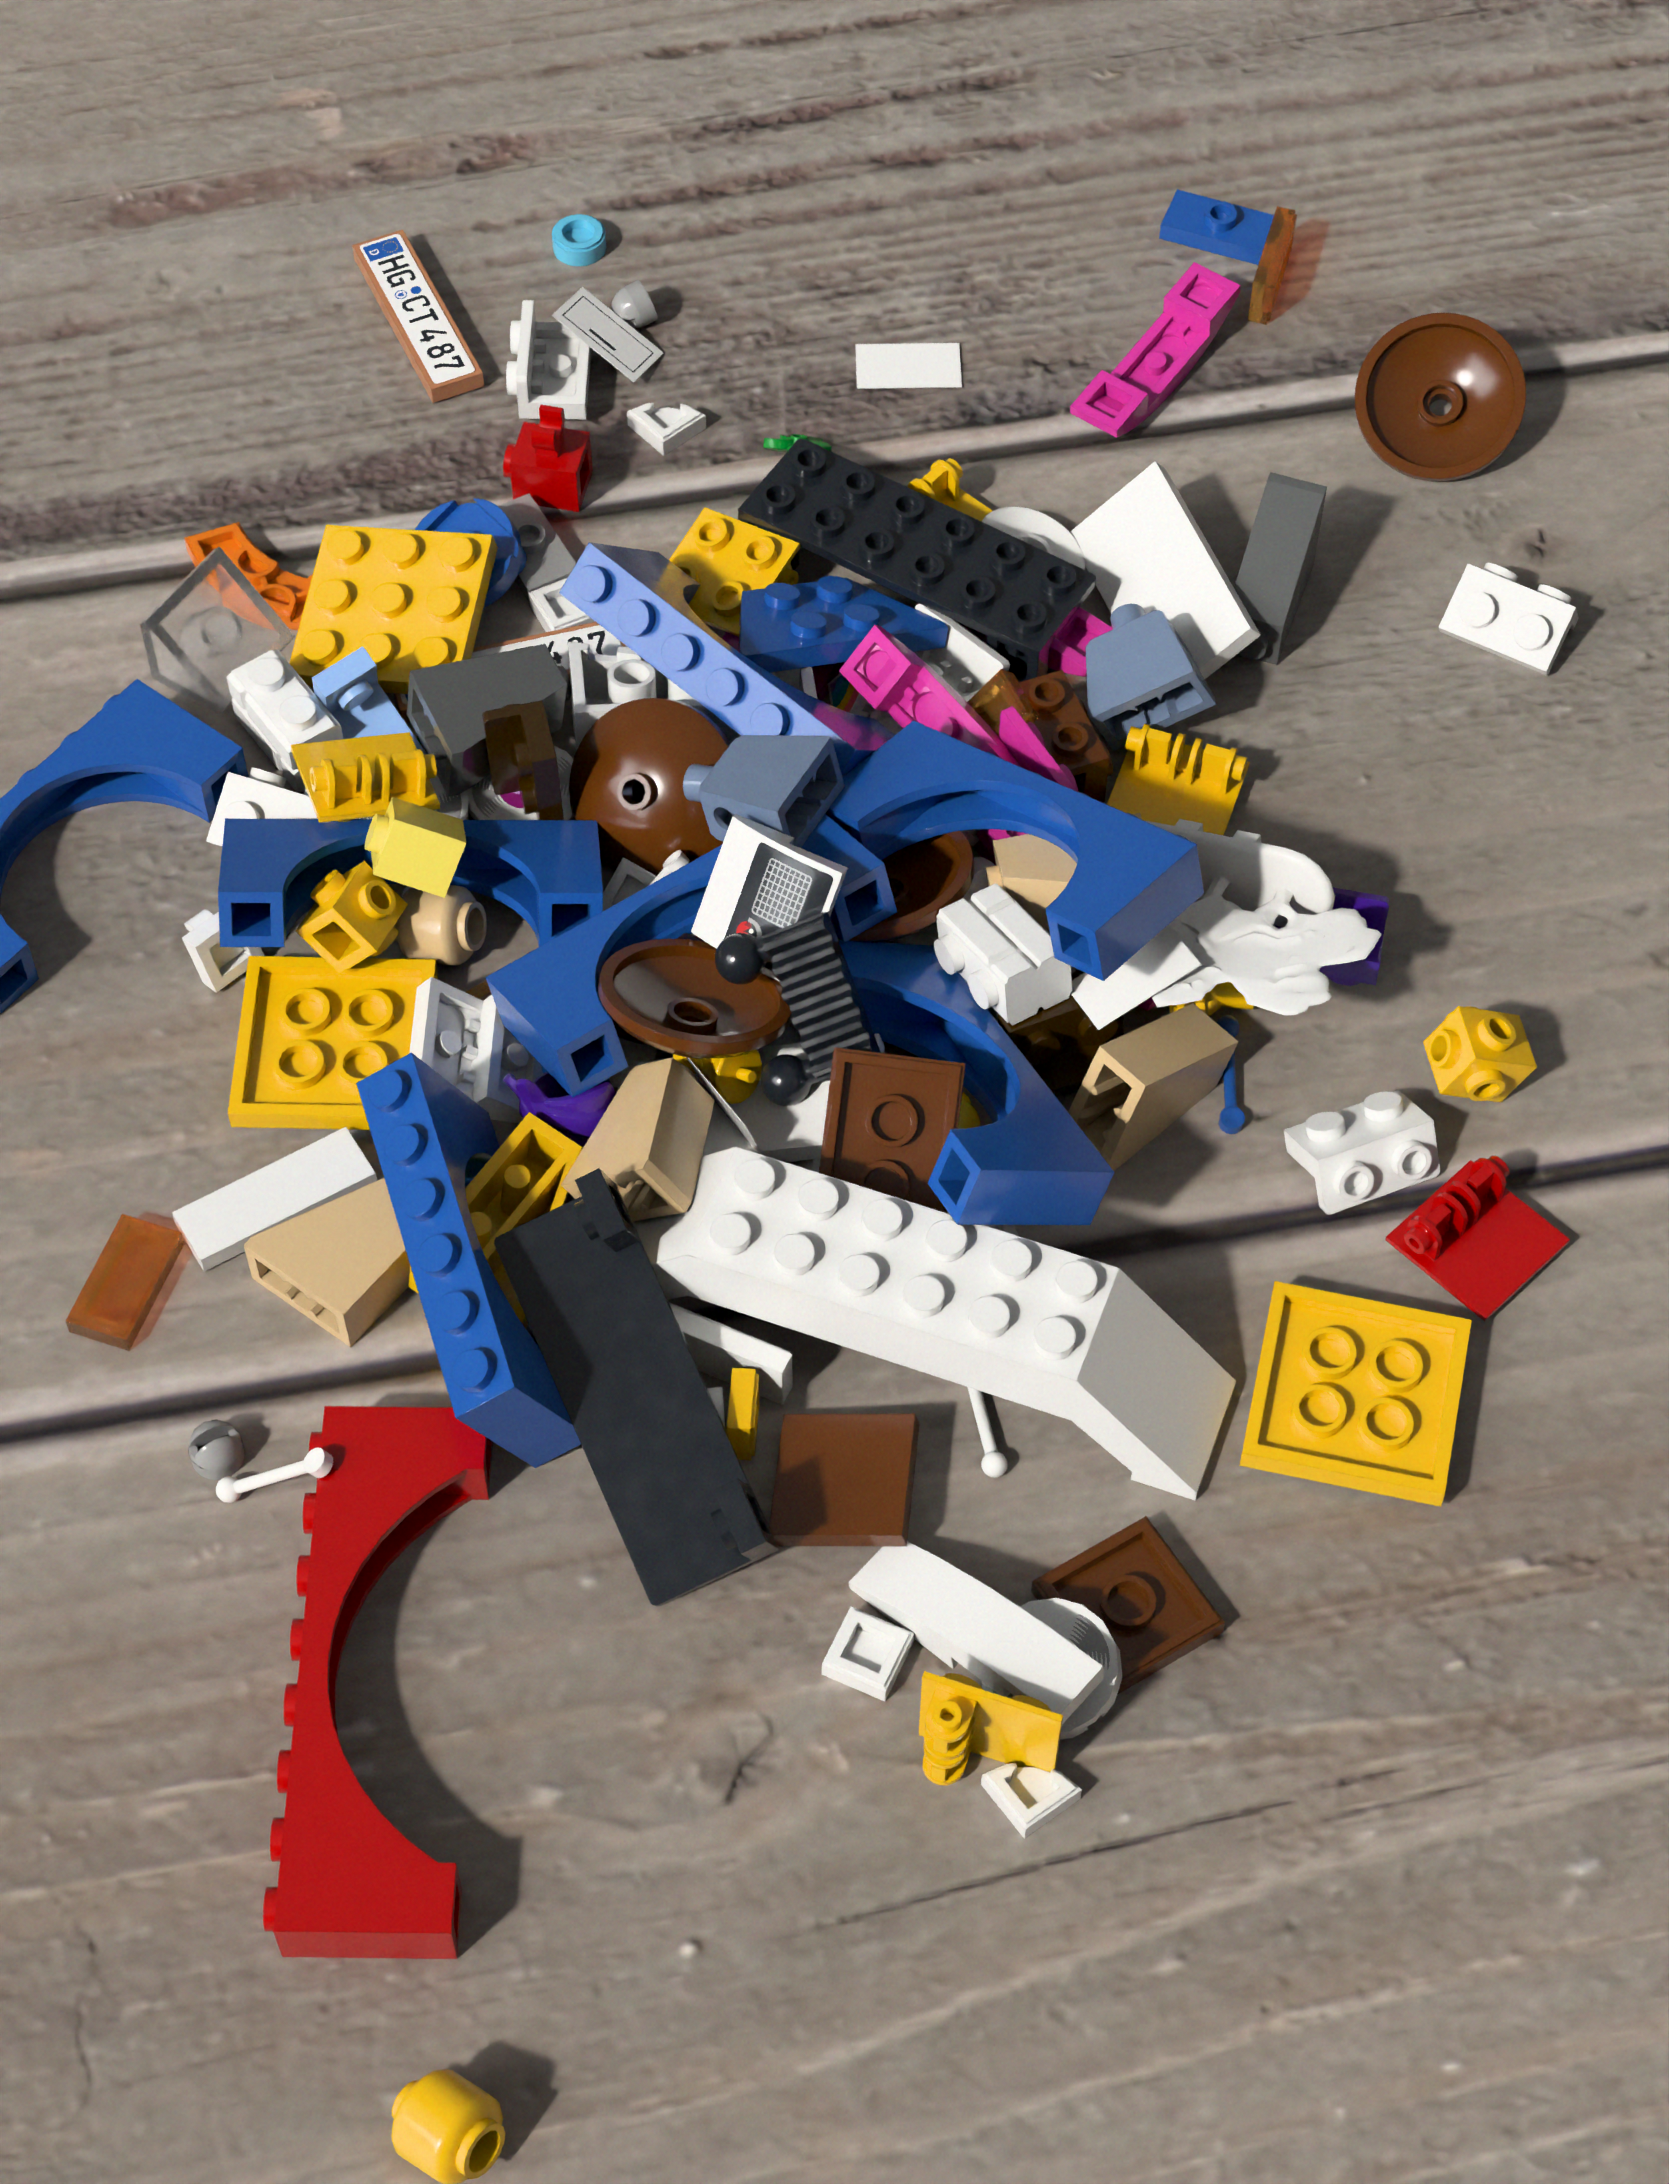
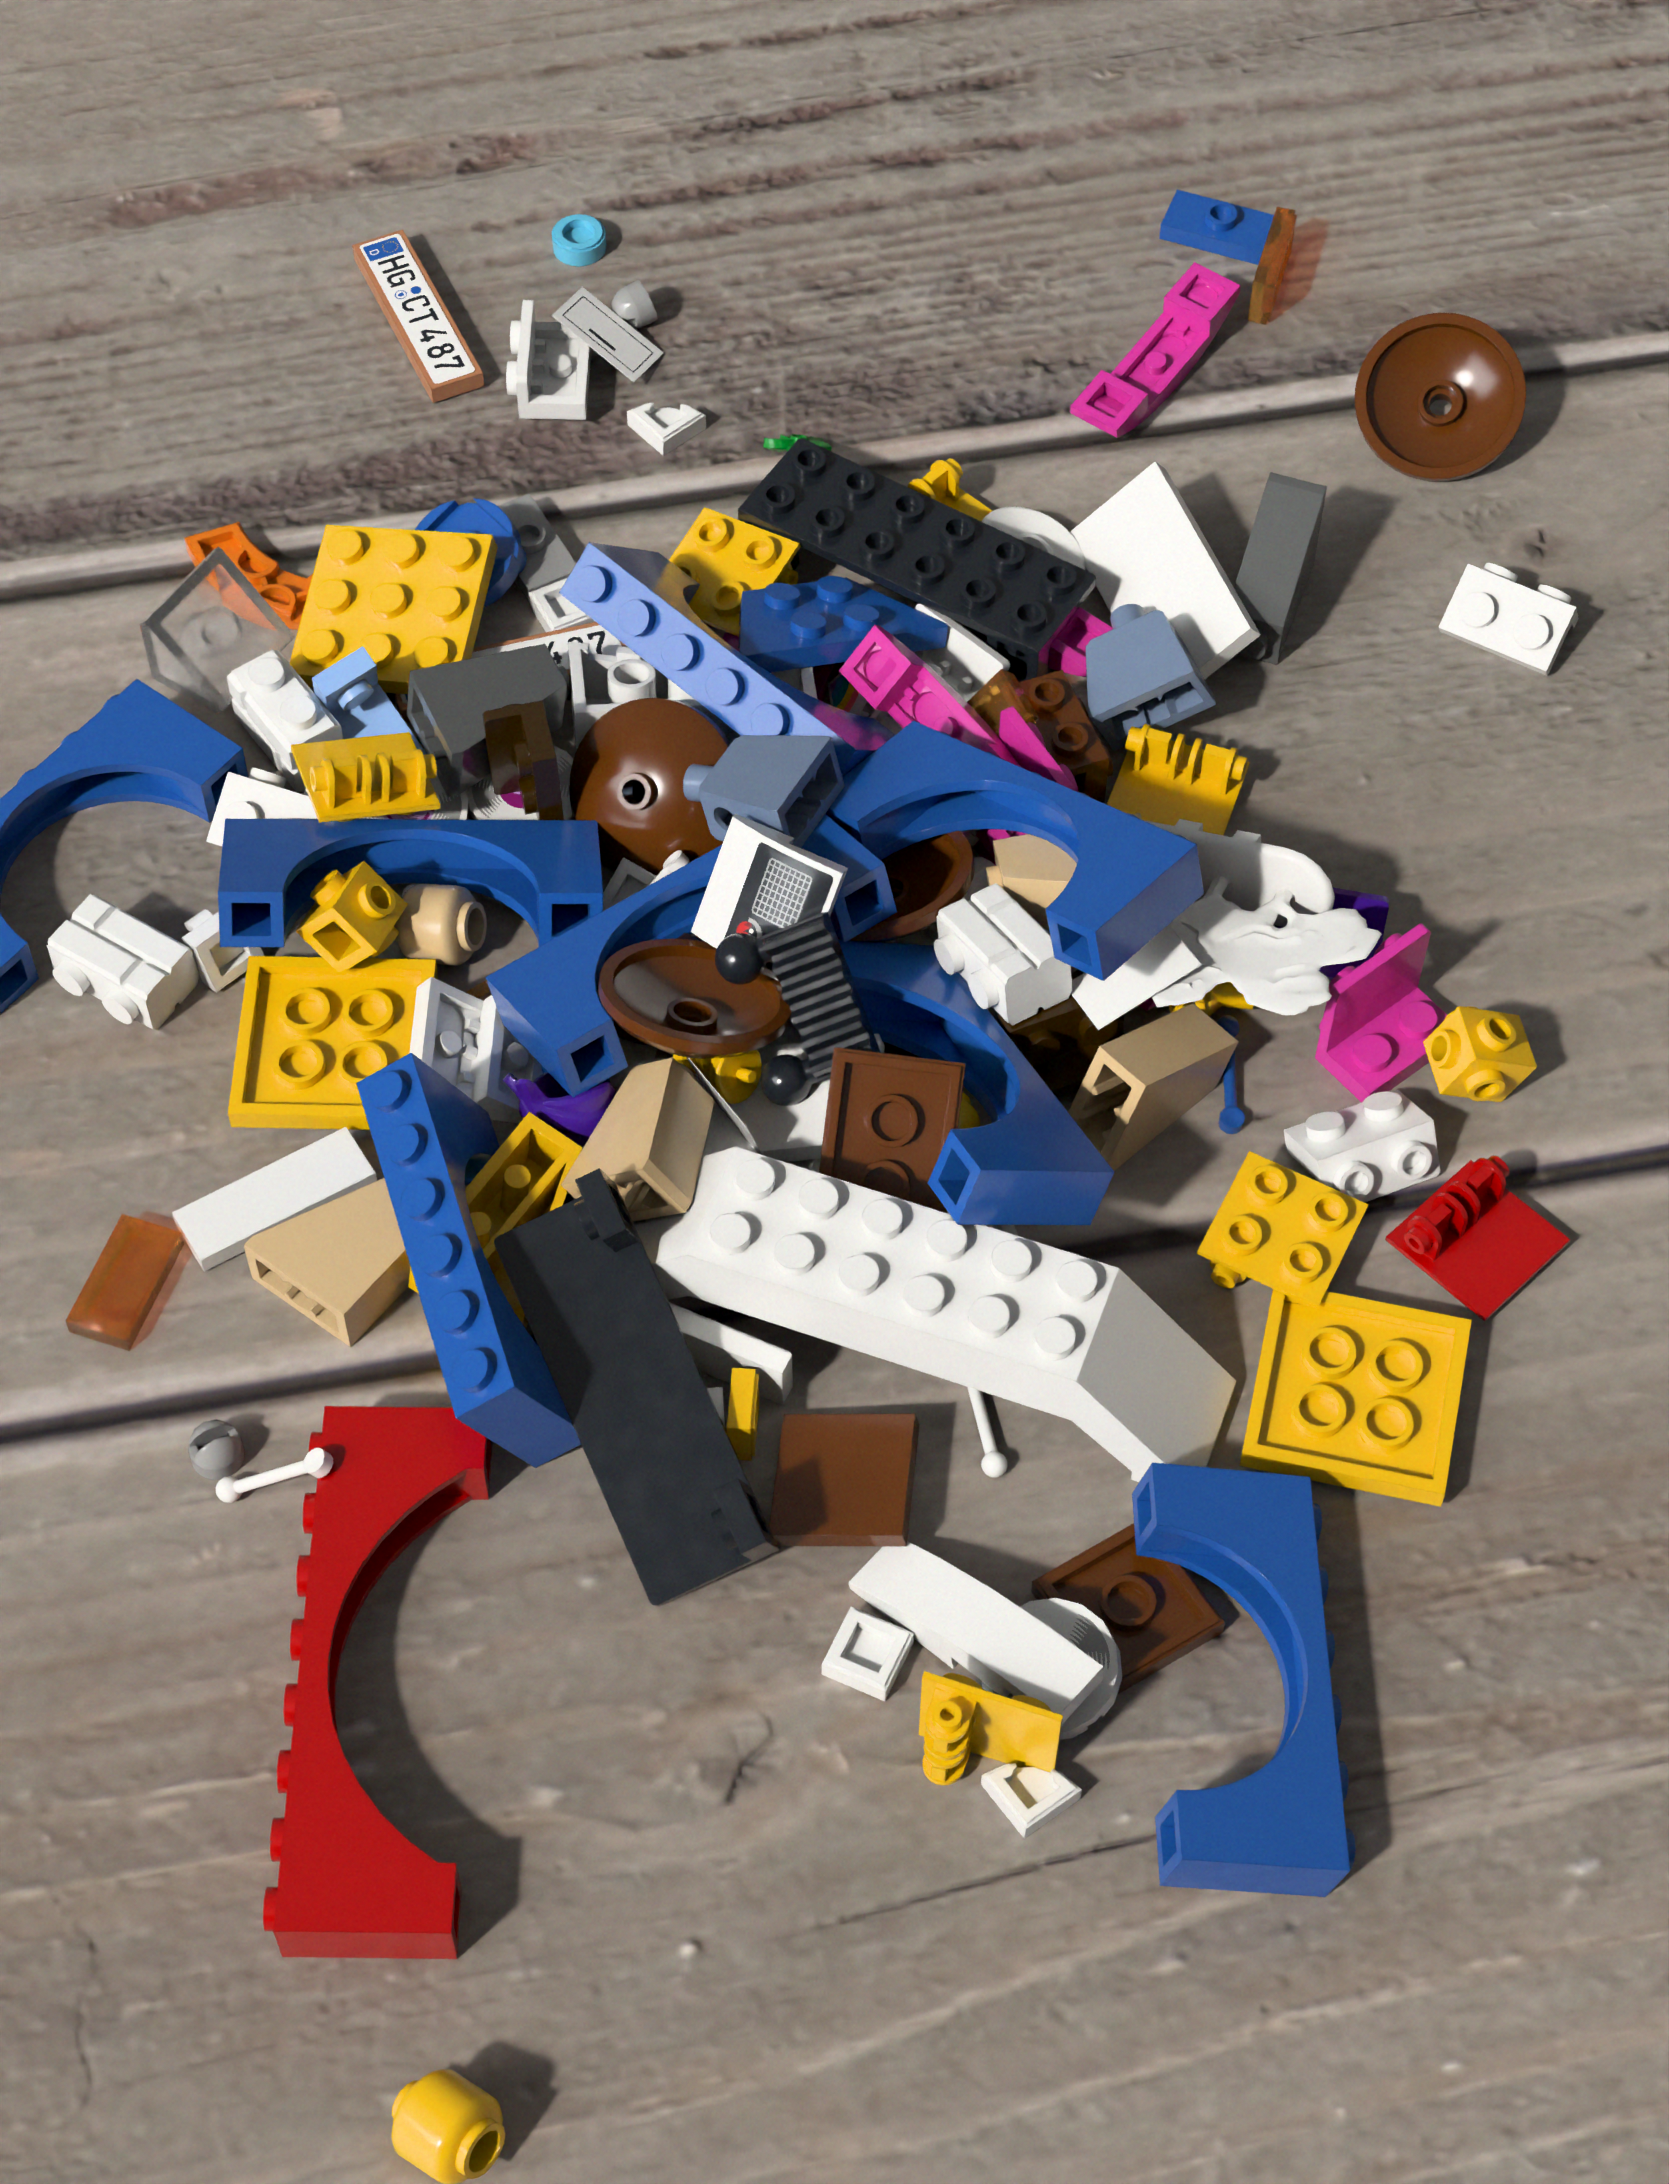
light yellow brick [364,797,466,898] -> none
red brick [503,405,593,512] -> none
white sticker [855,343,962,389] -> none
none -> white brick [47,894,200,1030]
none -> blue arch [1132,1462,1356,1897]
none -> yellow hinge [1197,1151,1369,1309]
none -> dark pink bracket [1315,923,1447,1102]

